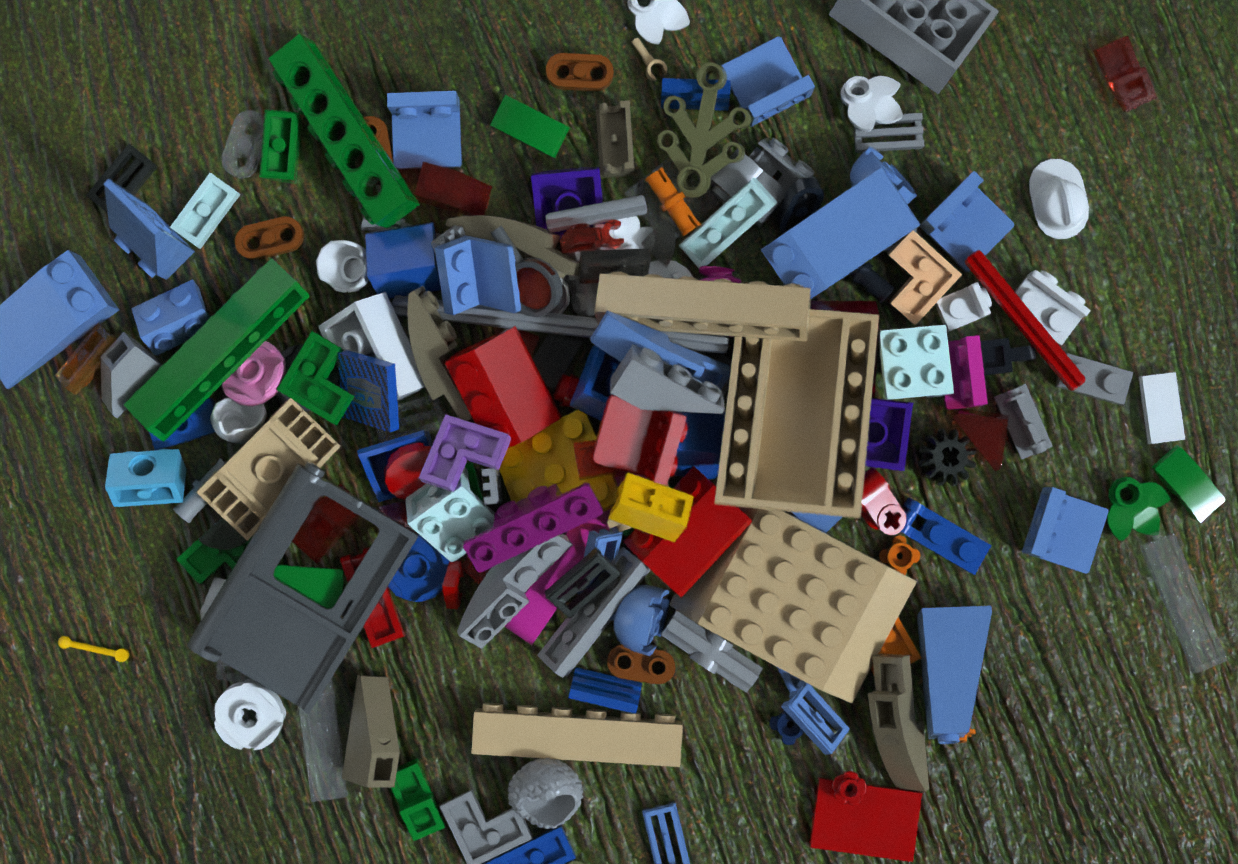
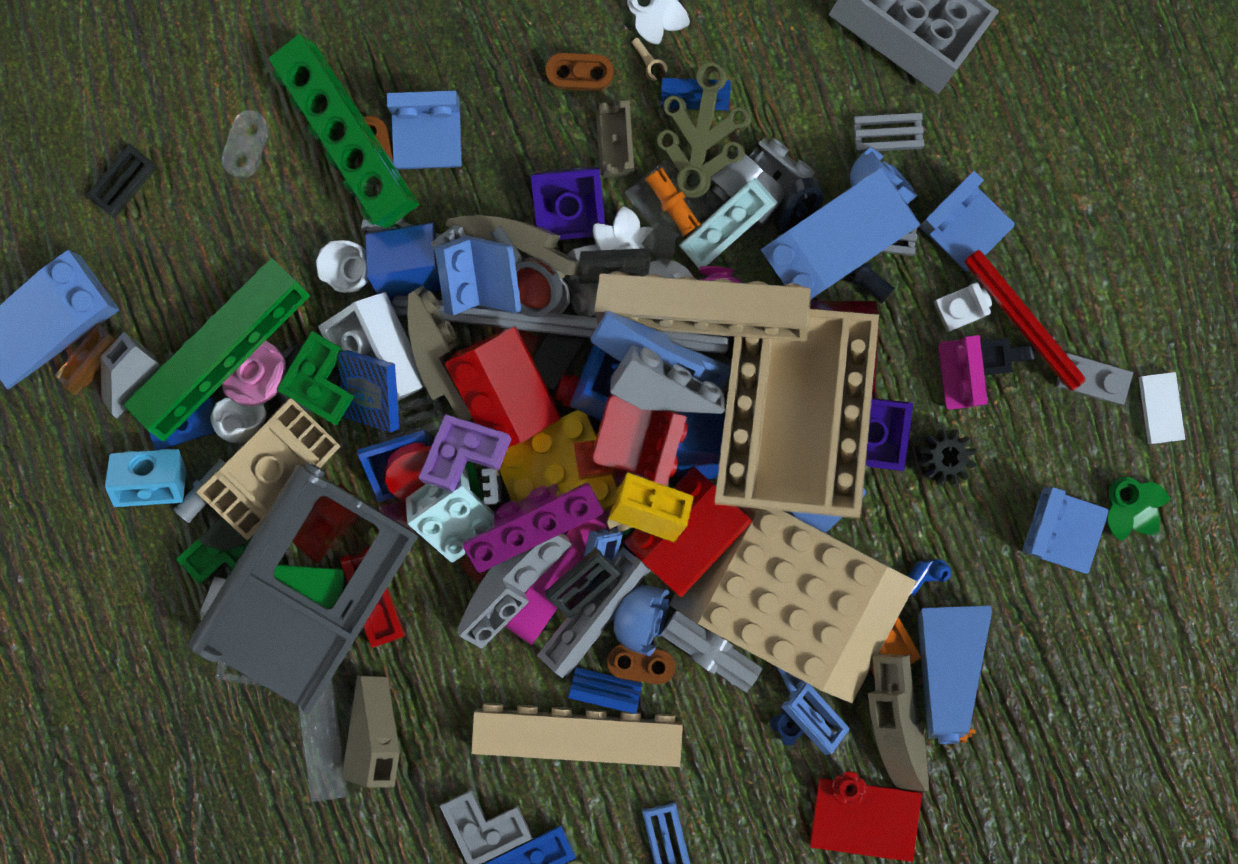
yellow hinge [58,636,129,662] -> none
medium blue slope [104,179,195,280] -> none
medium blue bracket [131,279,211,355] -> none
light aqua plate [170,173,240,249] -> none
white plate [214,679,286,750] -> none
dark orange plate [235,216,304,260] -> none
green slope [259,110,302,184] -> none
blue tile [388,534,449,602] -> none
green slope [391,758,445,841] -> none
clear red slope [414,162,493,216] -> none
red tile [442,561,464,609] -> none
green slope [490,95,570,158] -> none
light grey hair [508,758,583,829] -> none
light grey axle [545,195,647,233] -> none
clear red plate [560,220,624,253] -> none
medium blue bracket [722,37,815,127] -> none
white plate [841,76,903,132] -> none
piece [861,468,906,535] -> none
light aqua bracket [878,325,954,400] -> none
orange plate [879,535,920,575] -> none
light nougat plate [887,230,962,325] -> none
blue plate [899,497,992,575] -> none
clear red slope [953,409,1009,472] -> none
light grey hinge [994,384,1053,460] -> none
white bracket [1015,270,1090,346] -> none
white piece [1029,159,1089,239] -> none
clear red slope [1093,35,1157,112] -> none
clear tile [1140,533,1228,673] -> none
green slope [1151,445,1225,523] -> none
none -> blue arm [907,559,951,596]

